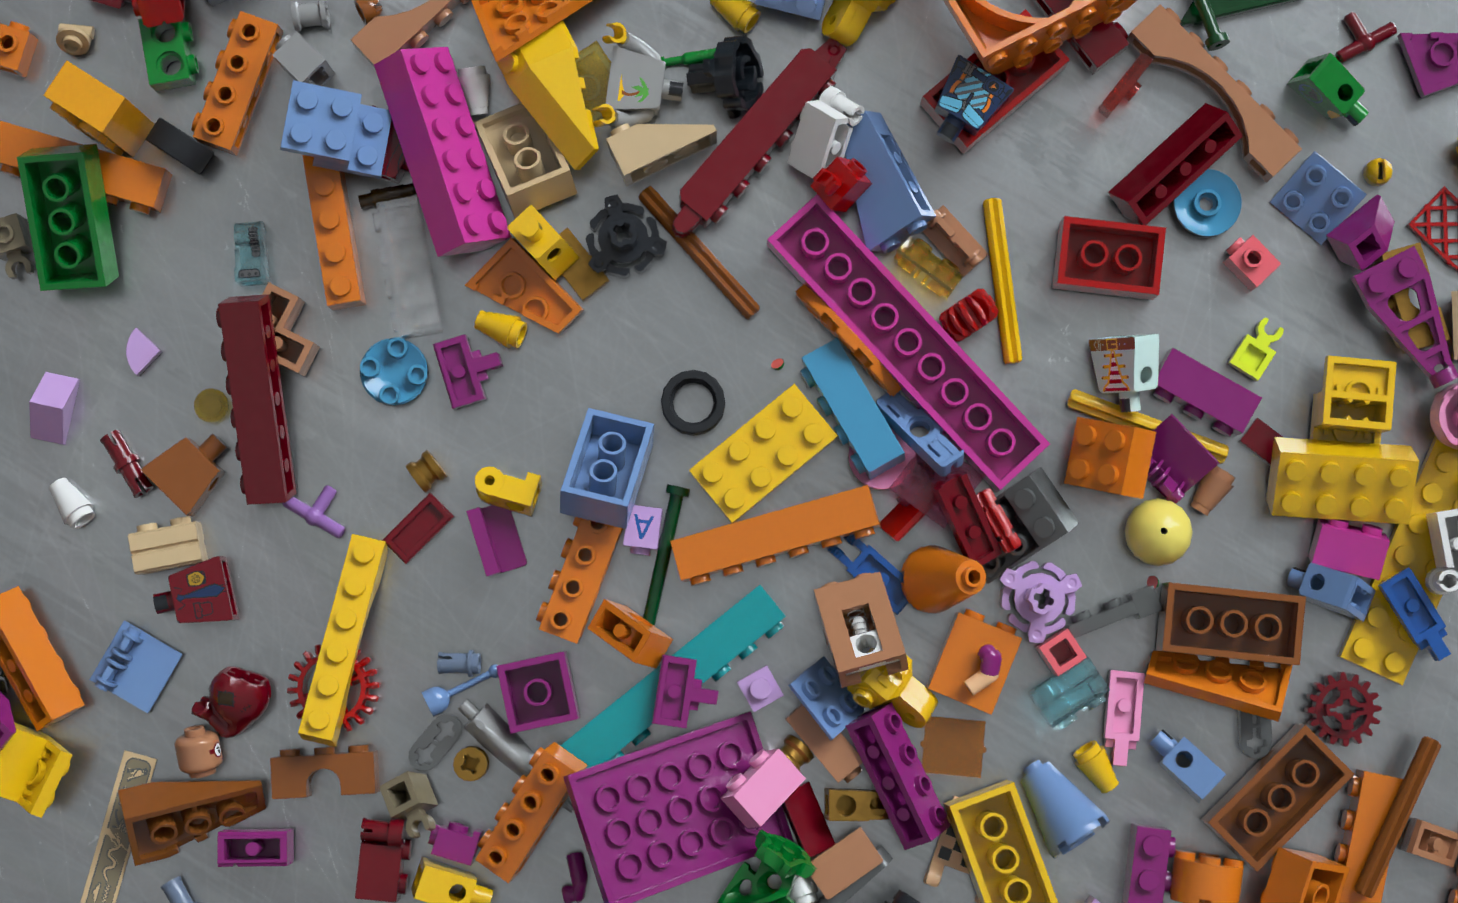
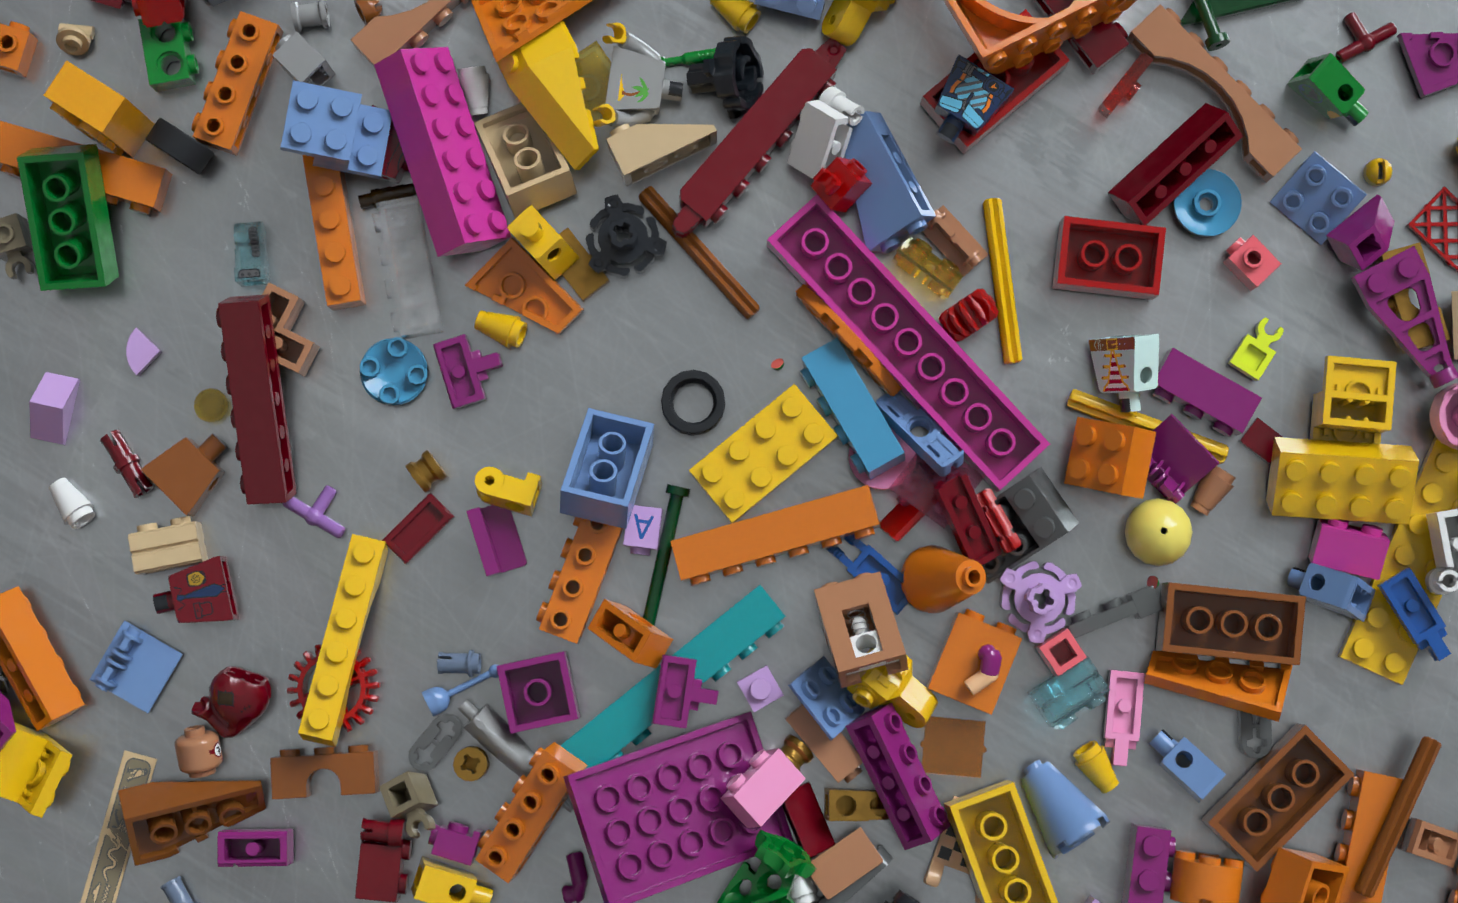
dark red gear [1304,672,1382,747] -> none

